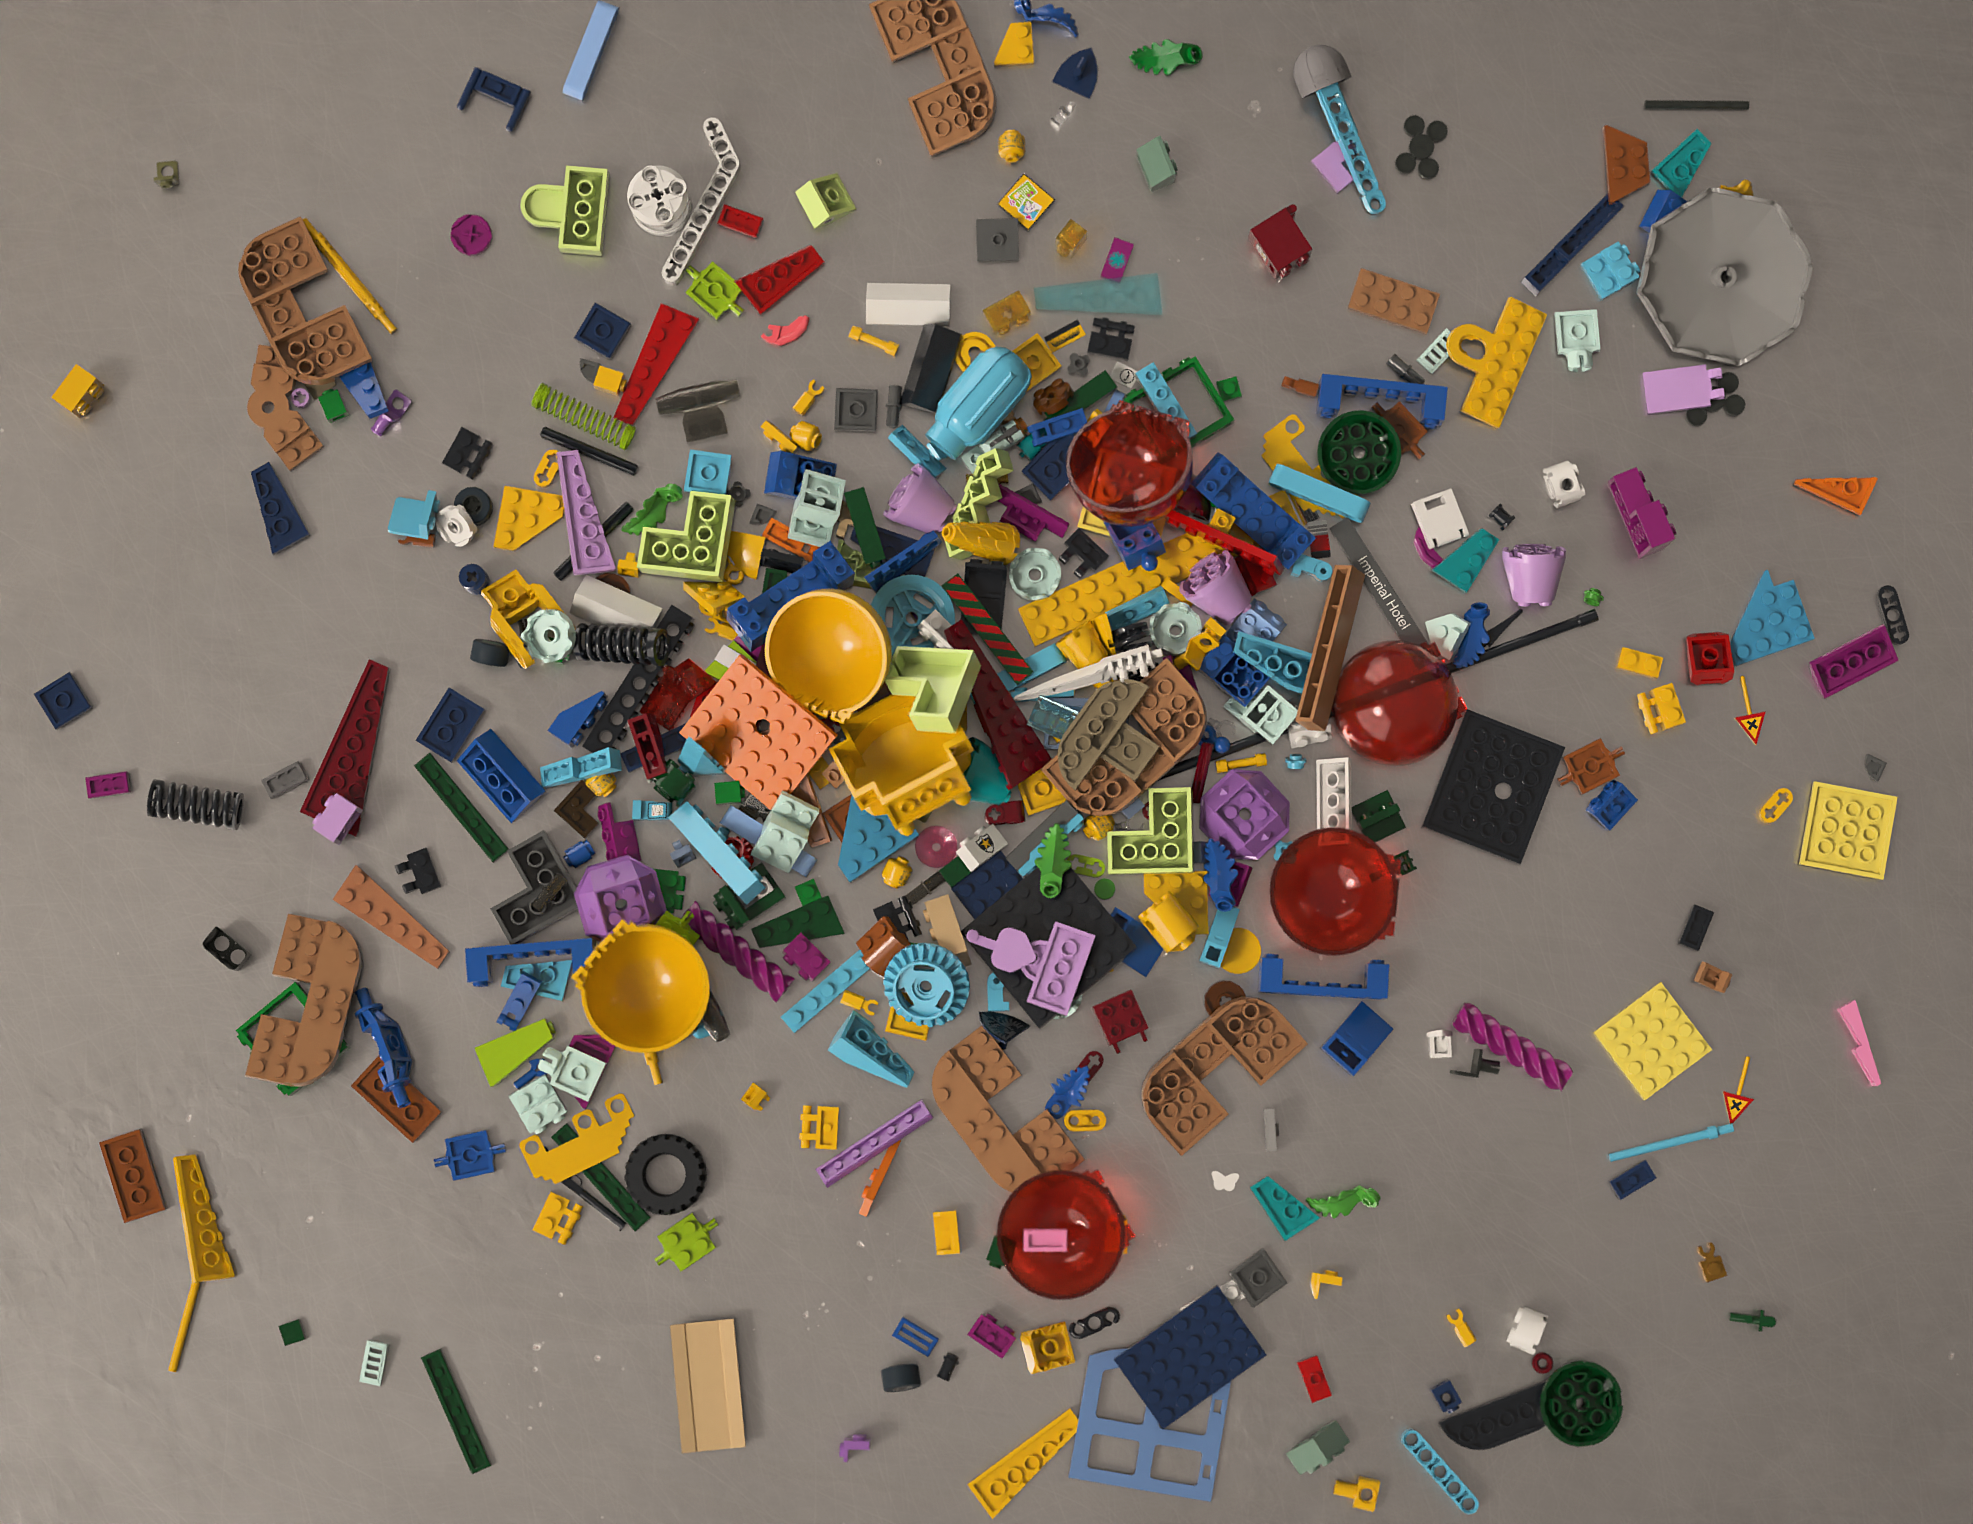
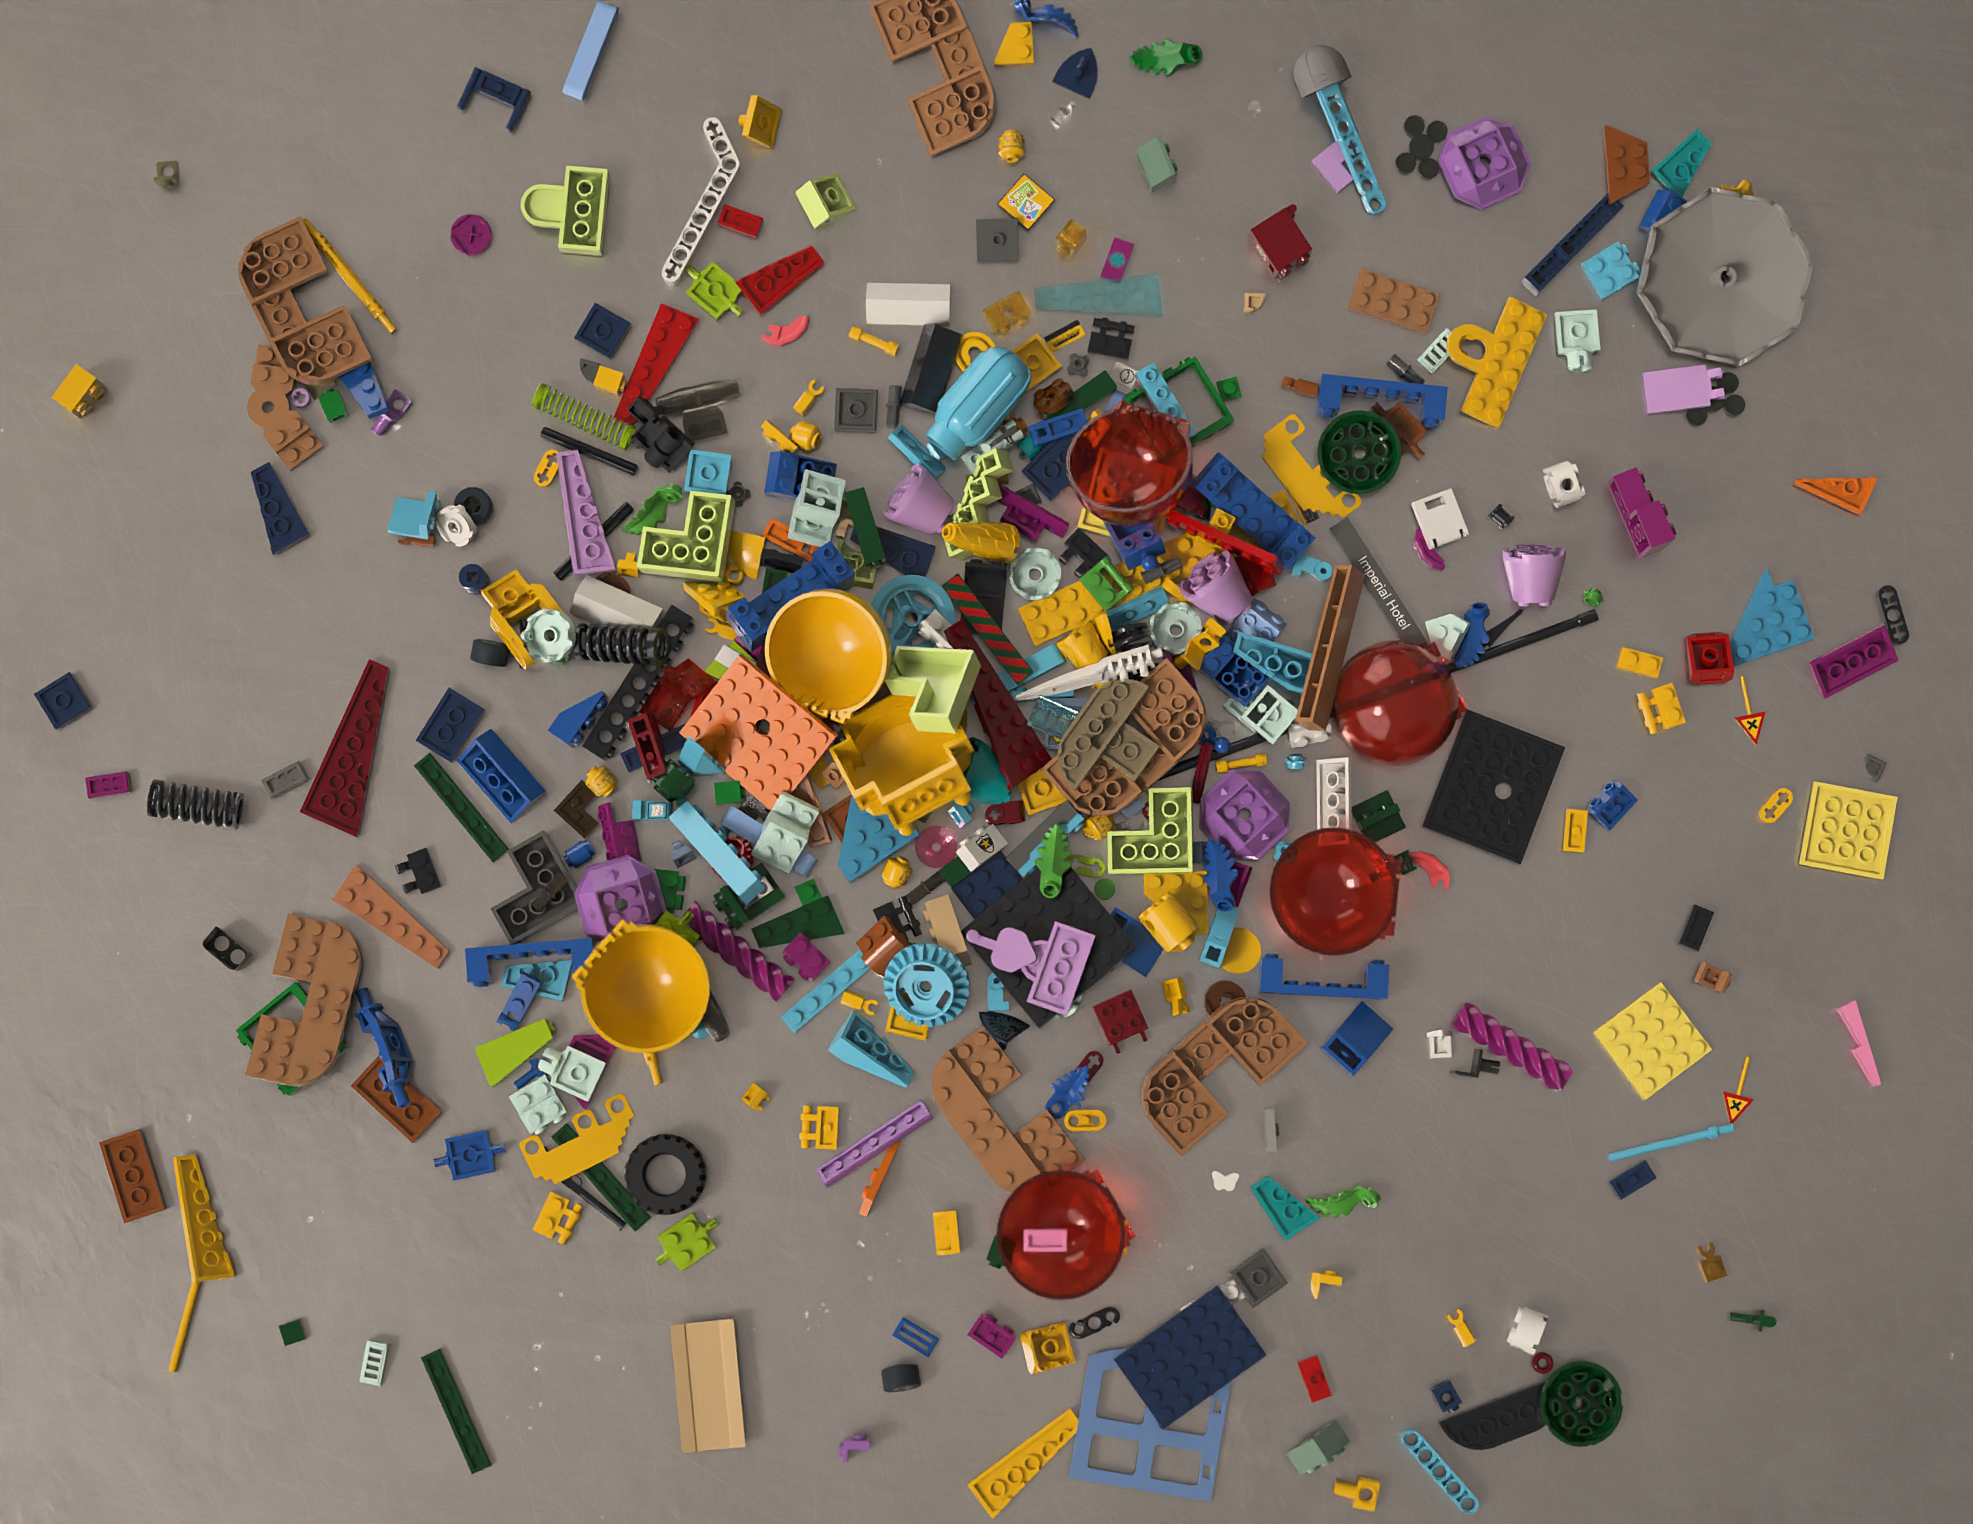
lavender brick [312,793,363,845] -> none
black plate [442,427,493,480] -> none
yellow plate [493,486,564,551] -> none
medium azure slope [540,747,622,788] -> none
white piece [627,165,692,236] -> none
dark grey tile [749,503,777,525] -> none
blue wing [864,530,942,593] -> none
black pin [937,1353,959,1381] -> none
medium azure beam [1268,464,1371,523] -> none
sticker [1307,520,1331,559] -> none
teal wing [1431,528,1499,593] -> none
dark orange plate [1557,738,1625,795] -> none
pearl dark grey piece [1644,100,1749,109] -> none
none -> black plate [626,395,695,473]
none -> yellow tile [739,95,782,148]
none -> medium azure tile [948,803,975,828]
none -> bright green plate [1079,555,1135,612]
none -> dark grey axle [1140,556,1182,585]
none -> yellow plate [1162,977,1190,1016]
none -> tan tile [1244,292,1266,314]
none -> coral piece [1409,851,1450,890]
none -> medium lavender piece [1438,117,1531,210]
none -> yellow plate [1562,809,1588,853]

